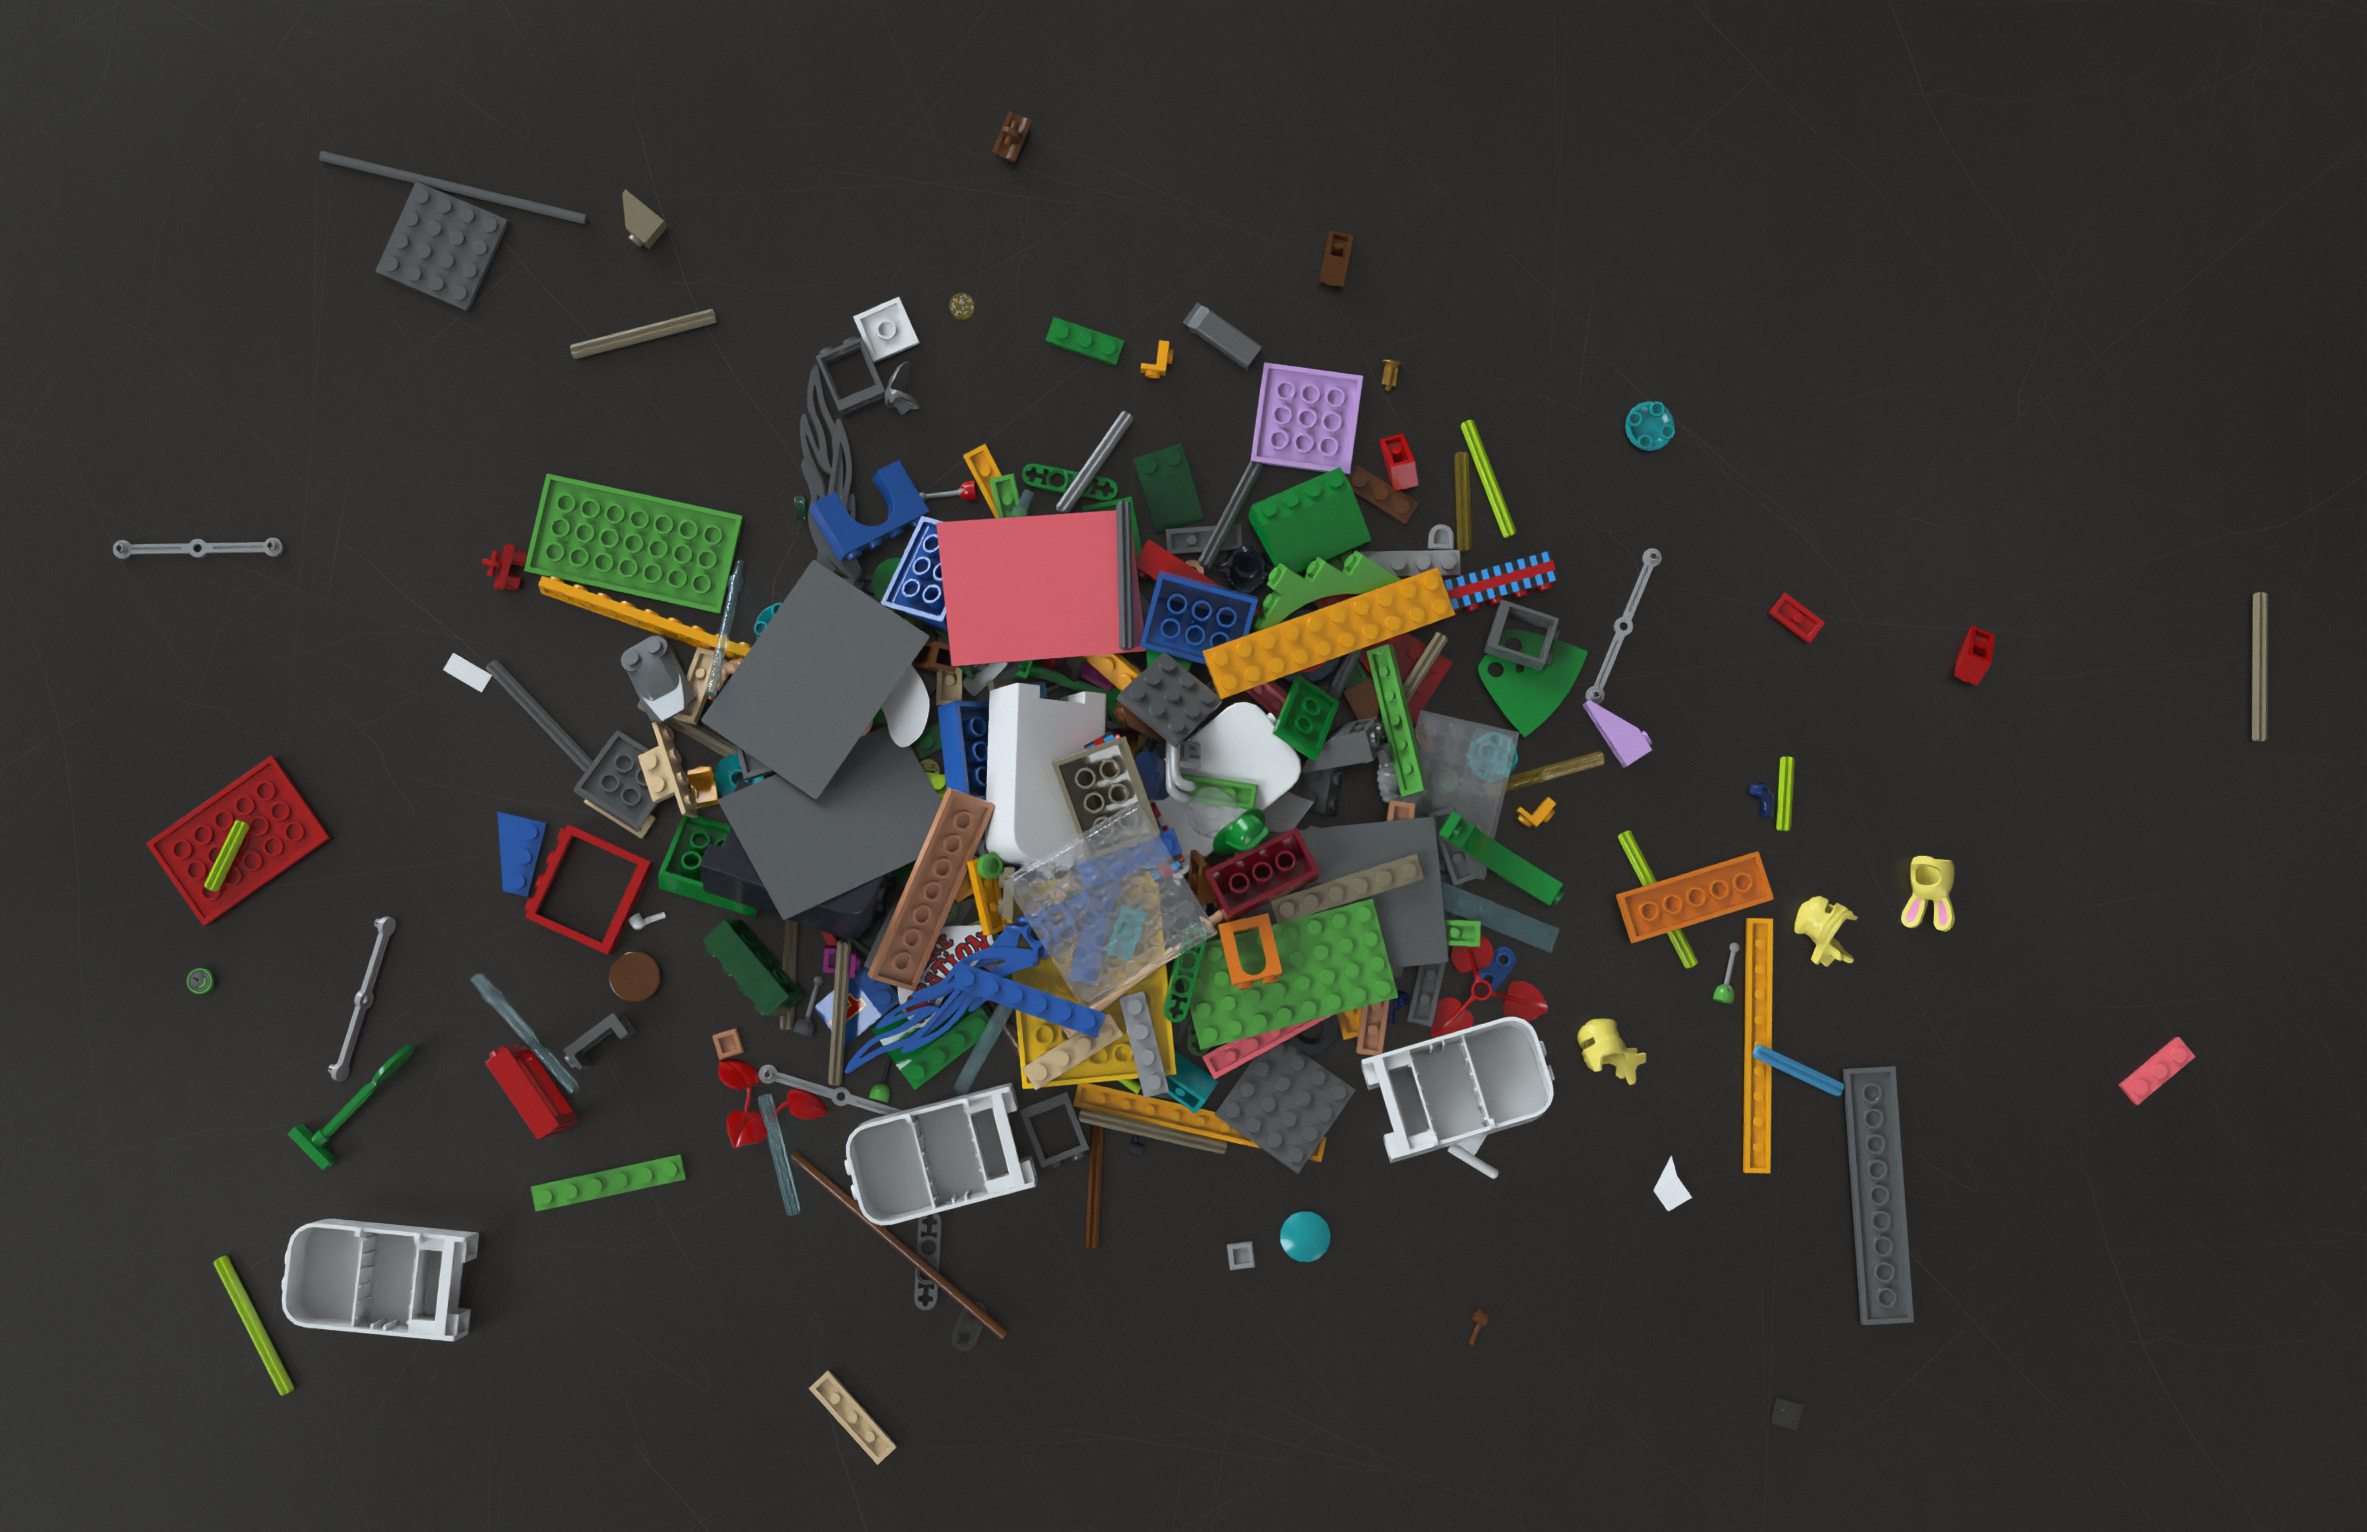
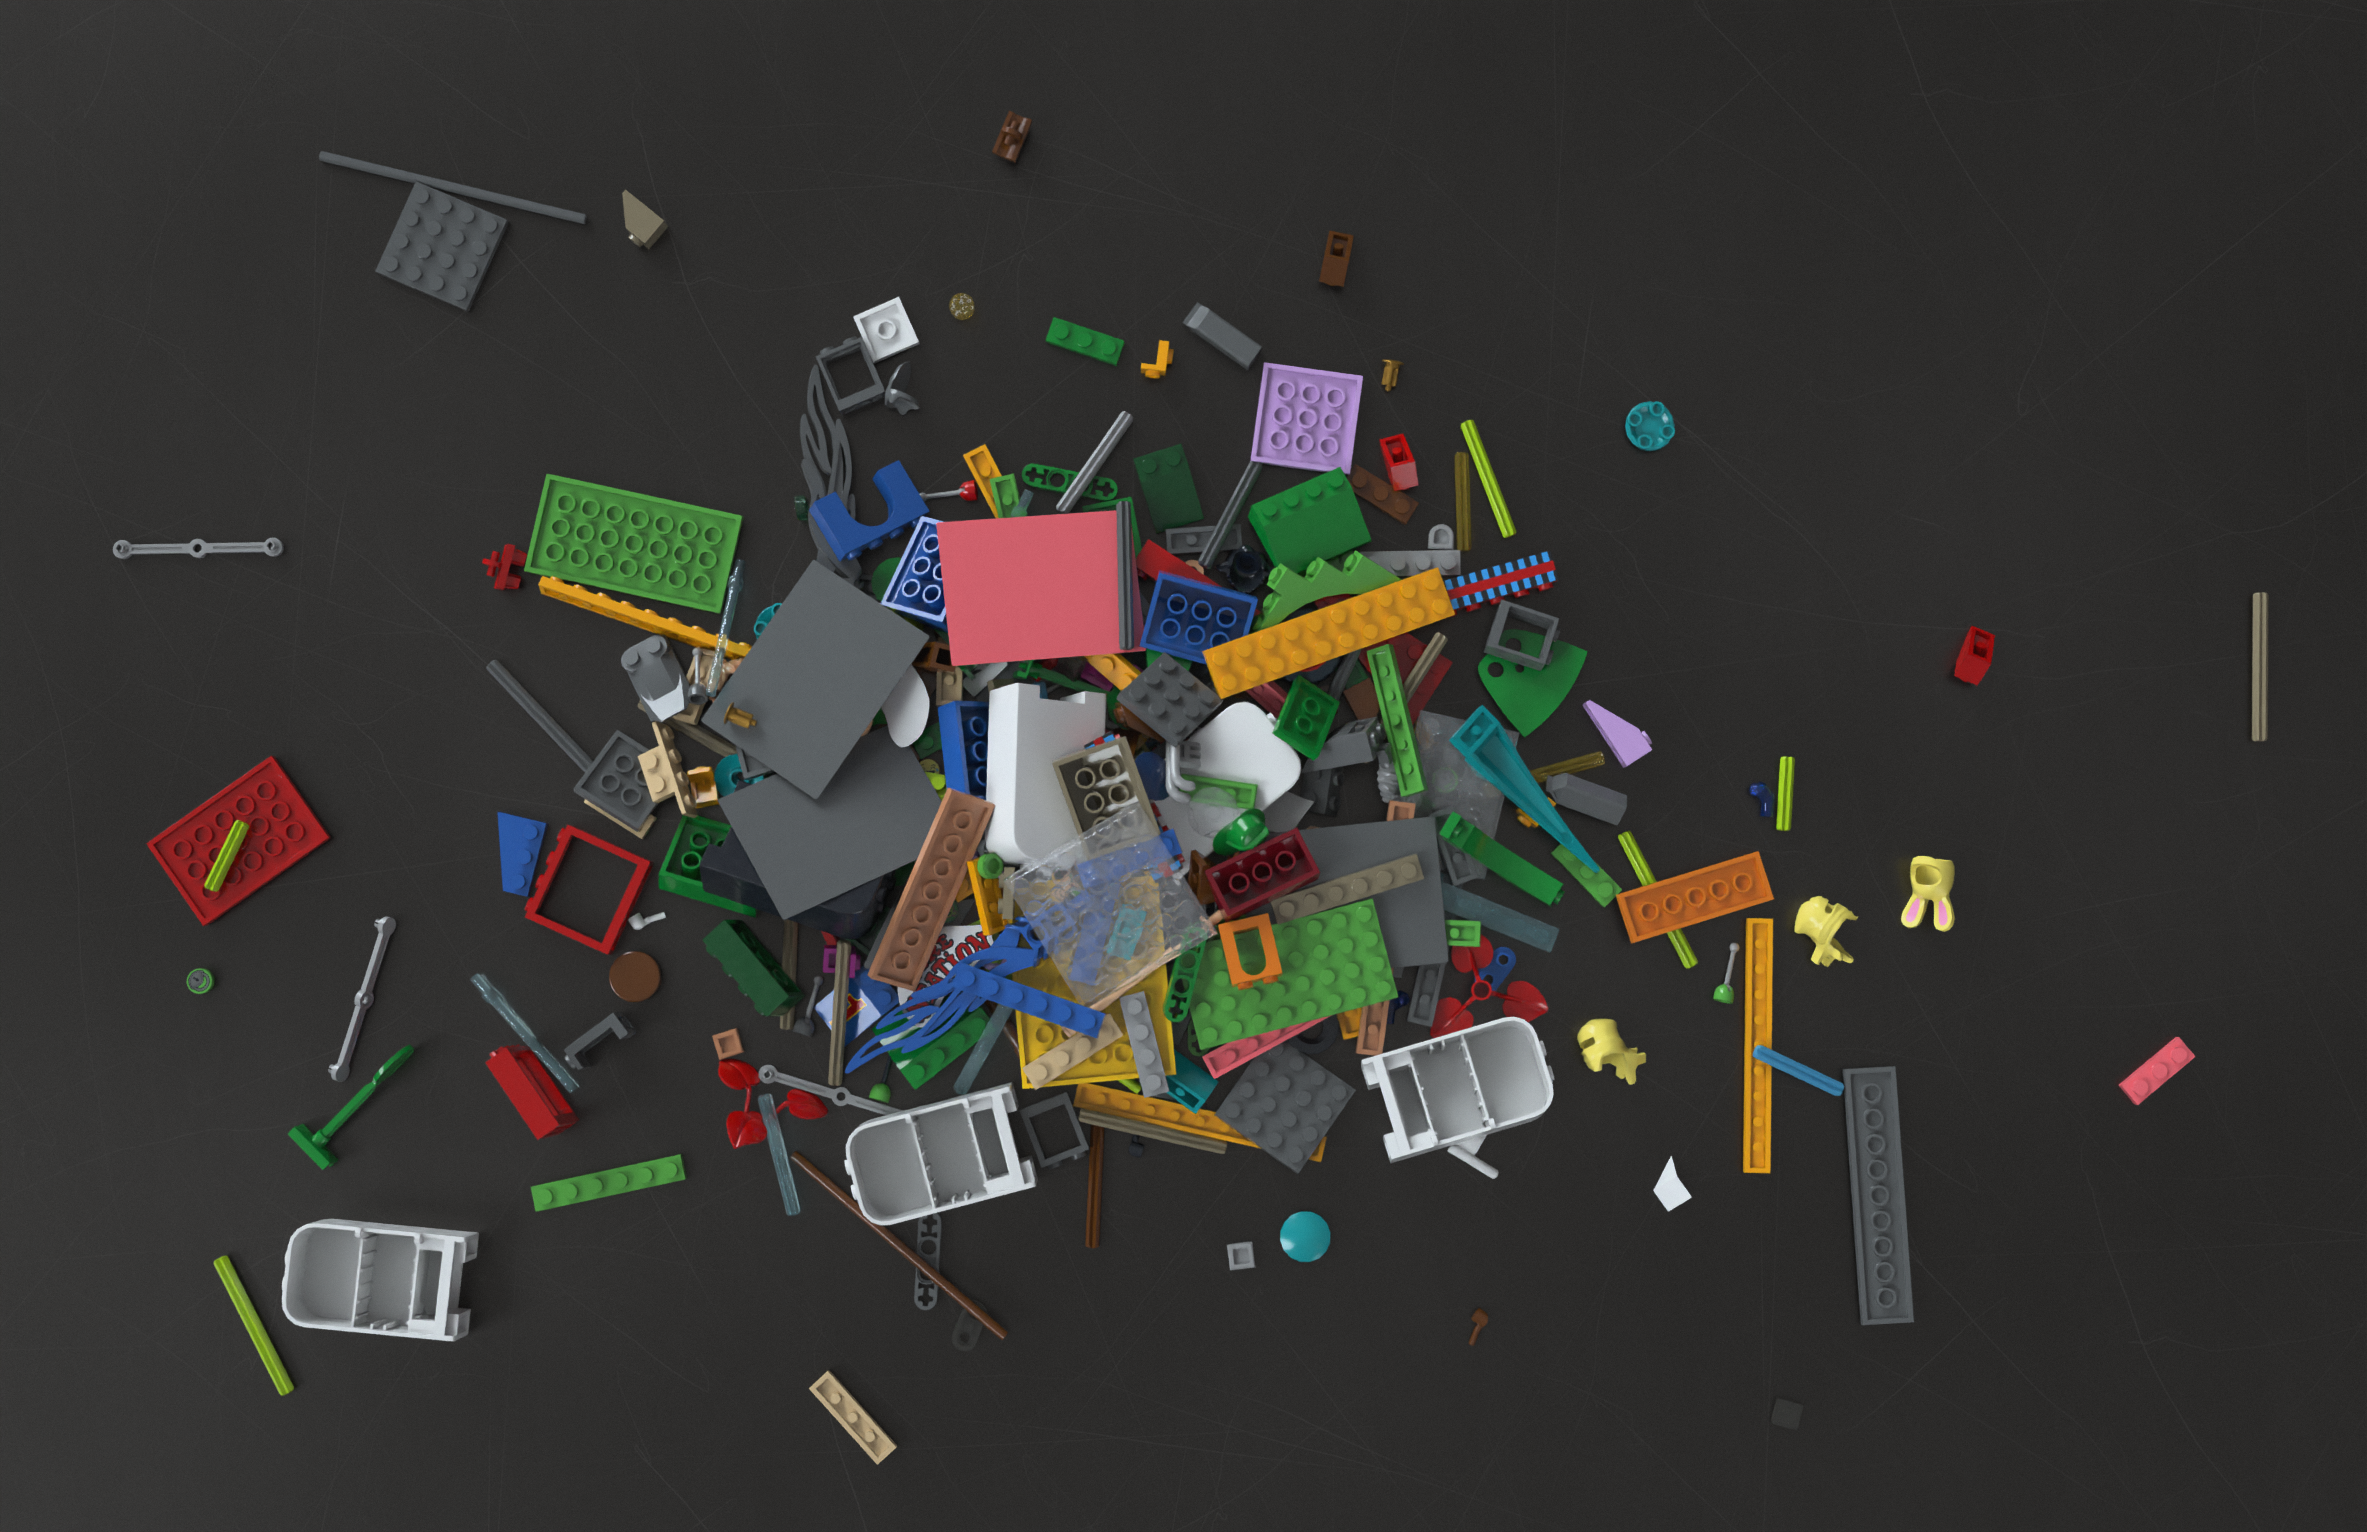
white sticker [443,653,492,692] -> none
dark tan axle [570,309,717,359] -> none
light grey piece [1585,548,1662,705] -> none
red plate [1768,593,1825,644] -> none
none -> dark grey hinge [688,647,708,705]
none -> pearl gold piece [724,702,757,729]
none -> teal plate [1449,705,1600,873]
none -> dark grey piece [1546,773,1627,826]
none -> bright green plate [1550,843,1622,907]

